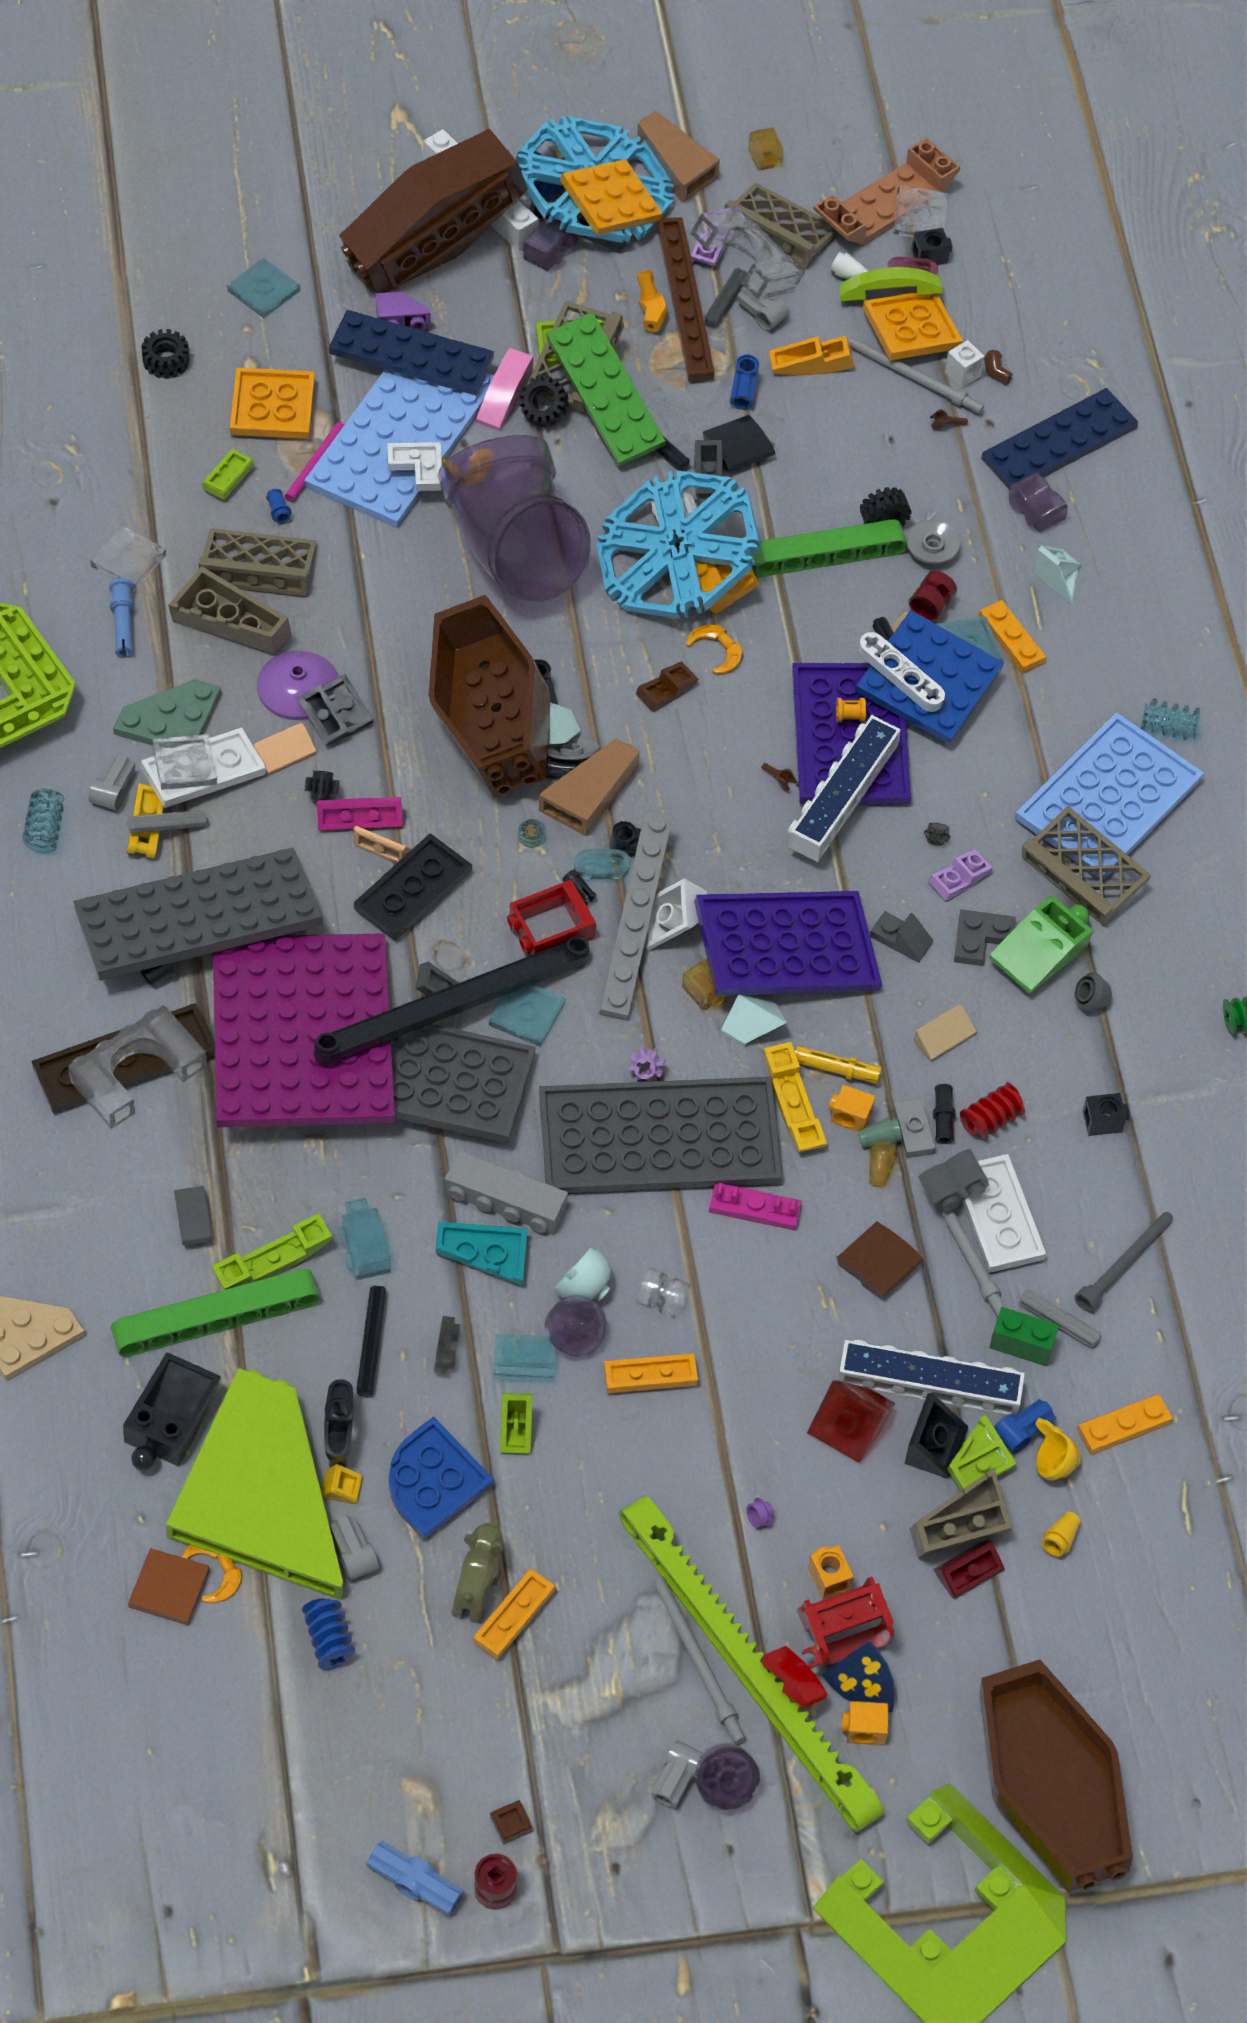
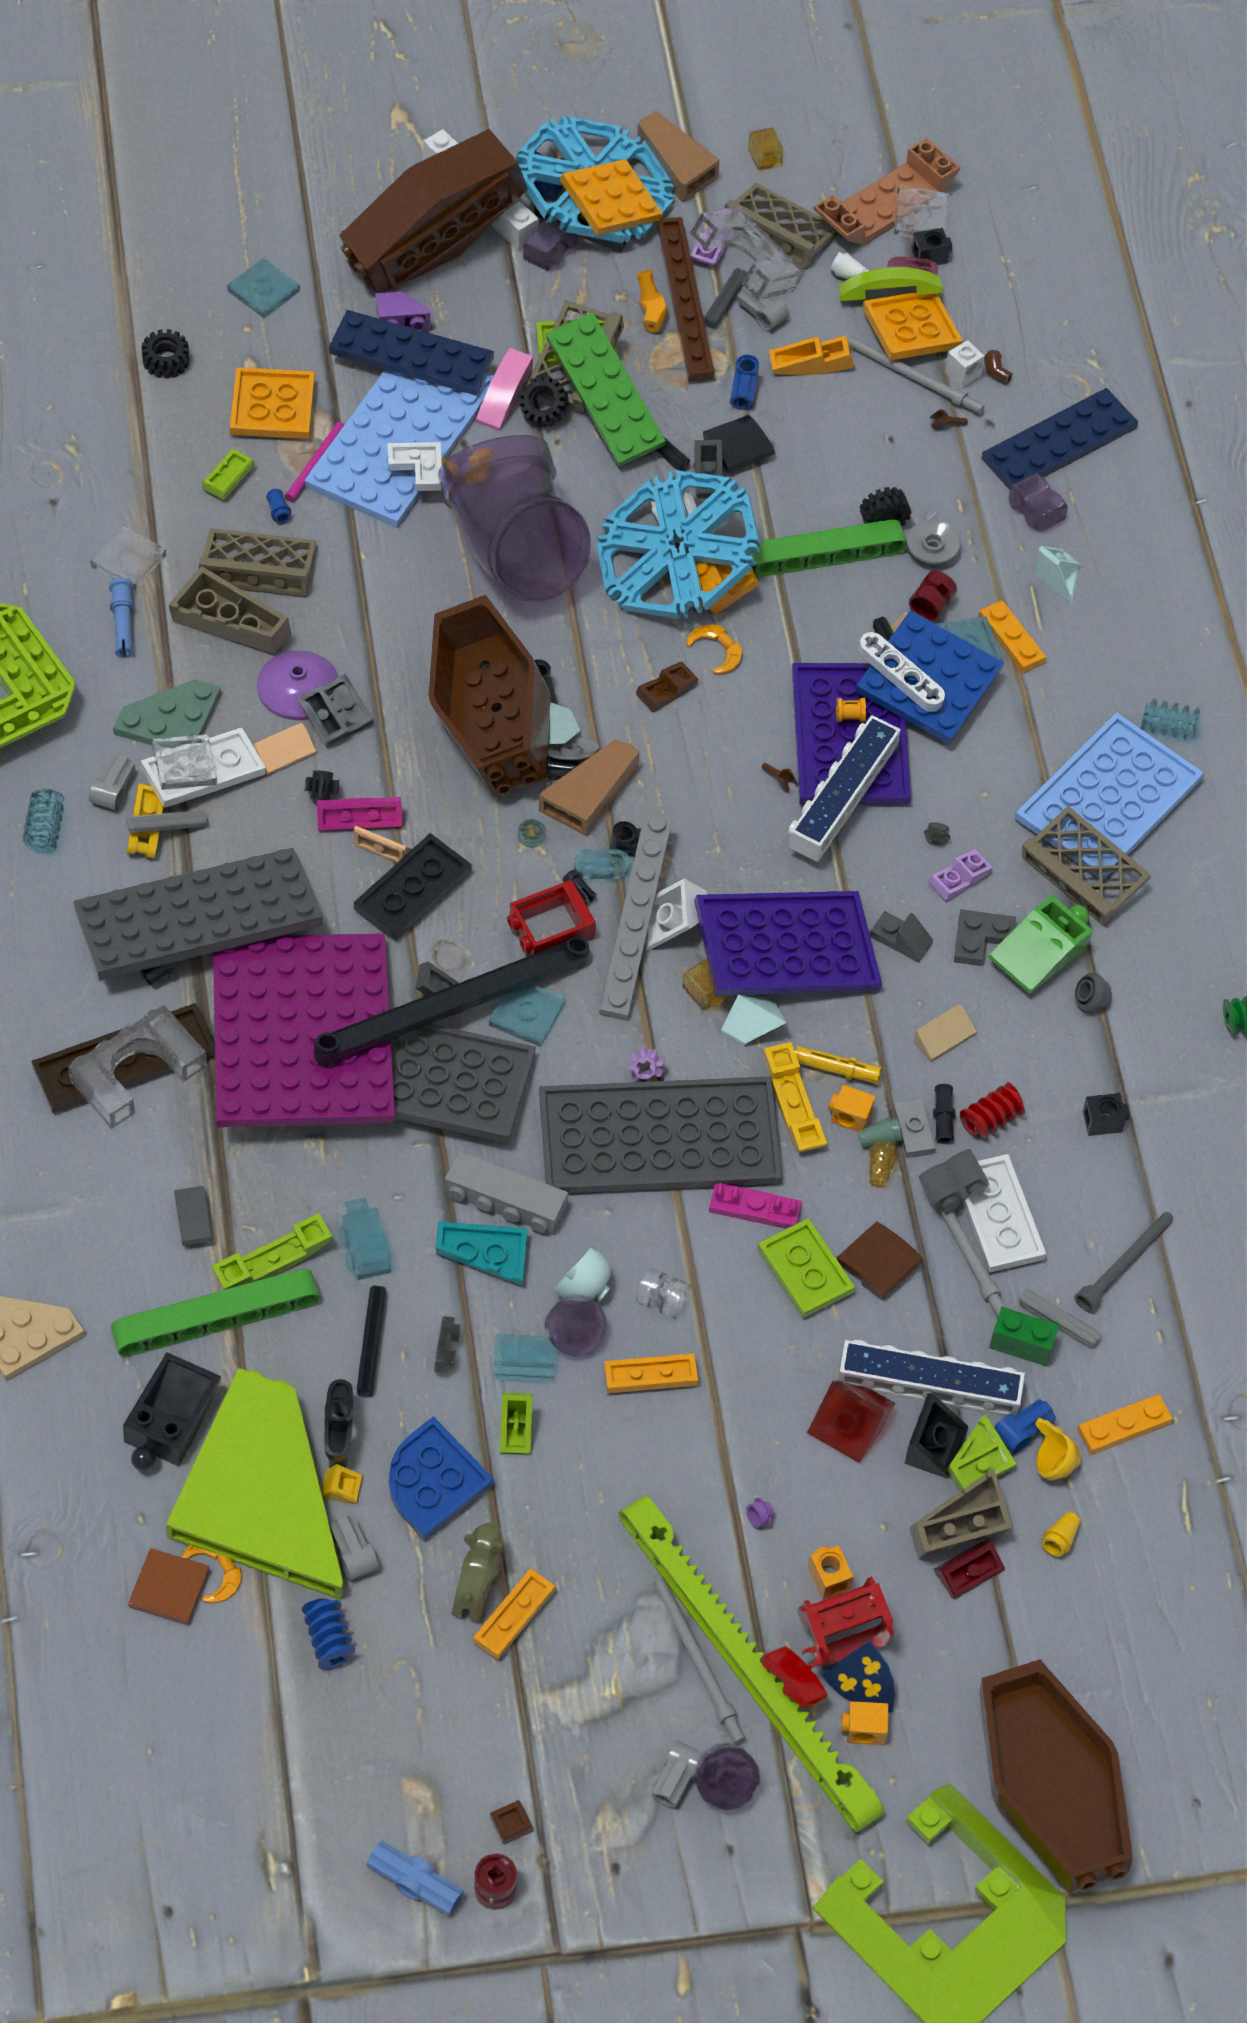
none -> lime plate [757,1218,855,1318]

